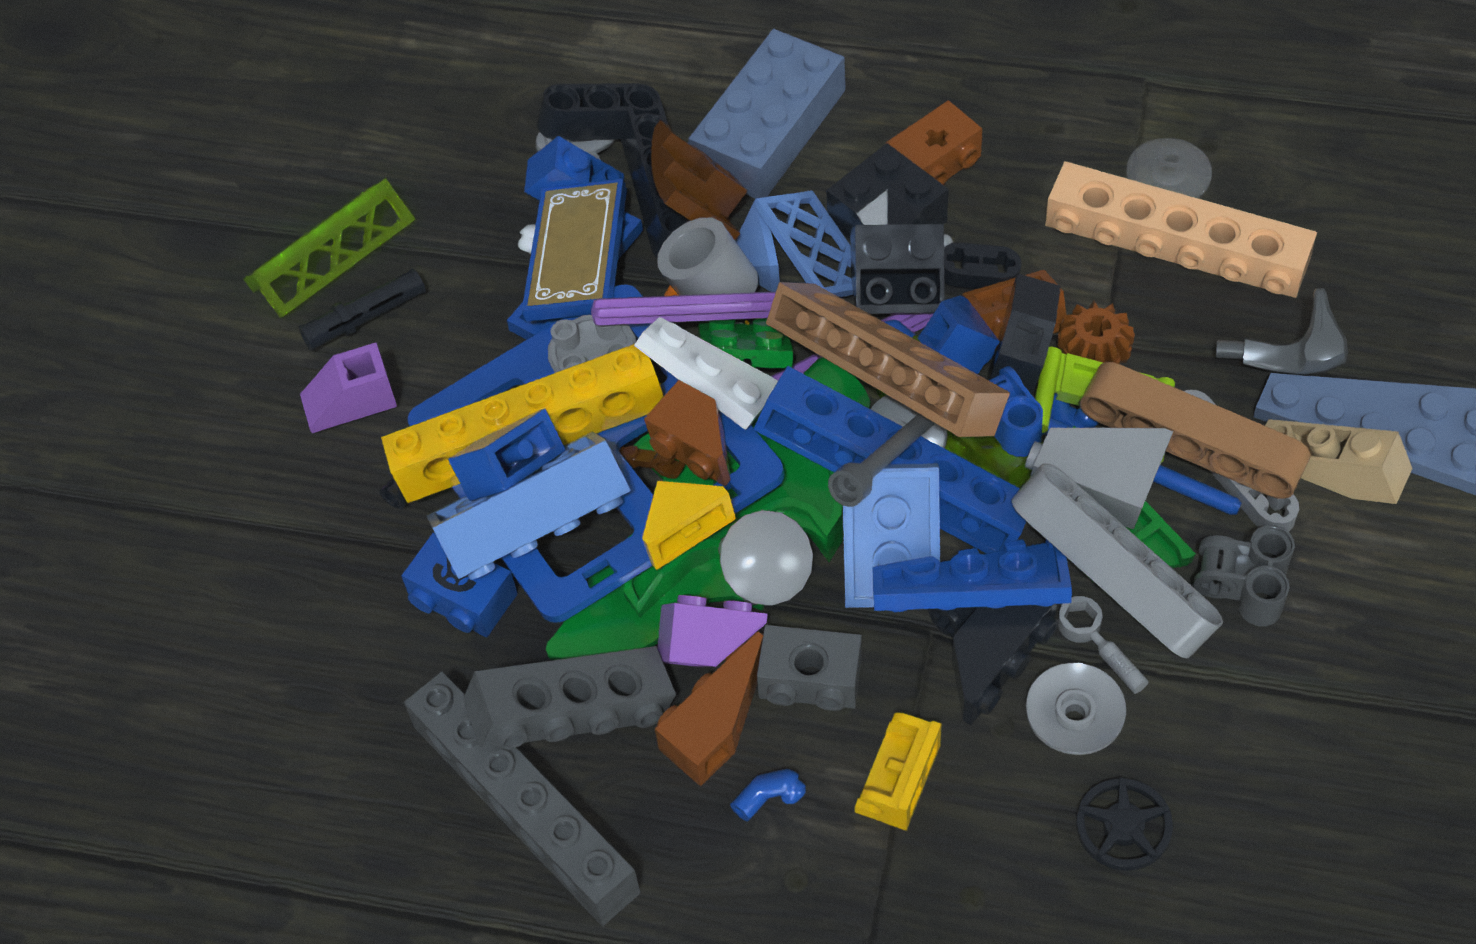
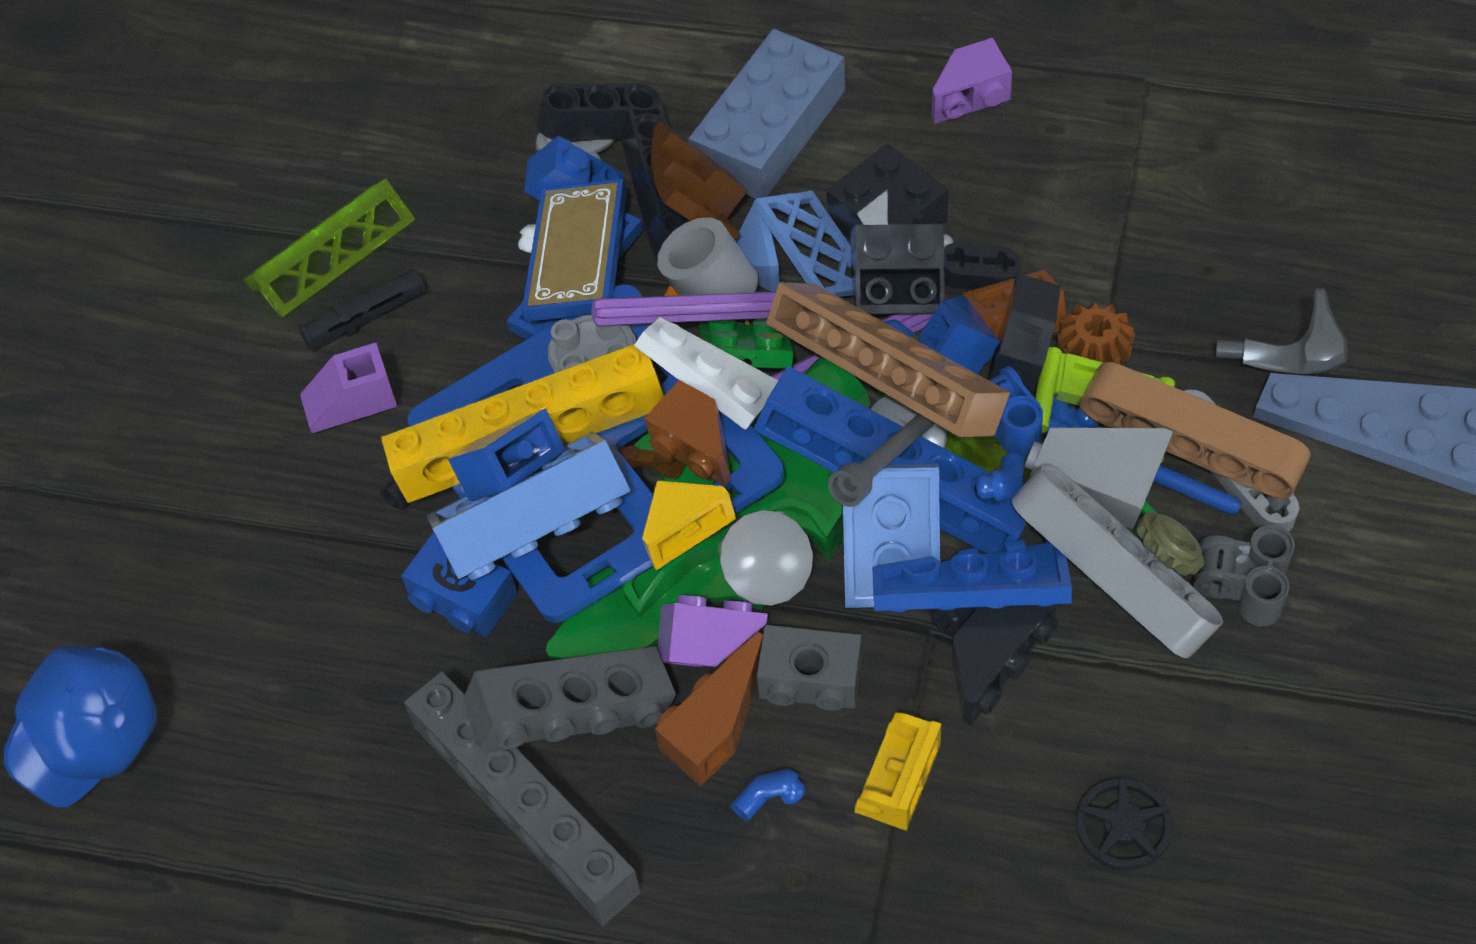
dark orange brick [885,100,982,185] -> none
light grey dish [1026,663,1126,755] -> none
light nougat brick [1045,161,1317,298] -> none
light grey piece [1058,596,1149,694] -> none
clear dish [1126,138,1212,198] -> none
tan slope [1265,419,1413,504] -> none
none -> blue piece [4,645,157,807]
none -> medium lavender slope [932,38,1012,123]
none -> blue arm [976,453,1025,501]
none -> olive gear [1136,512,1205,576]

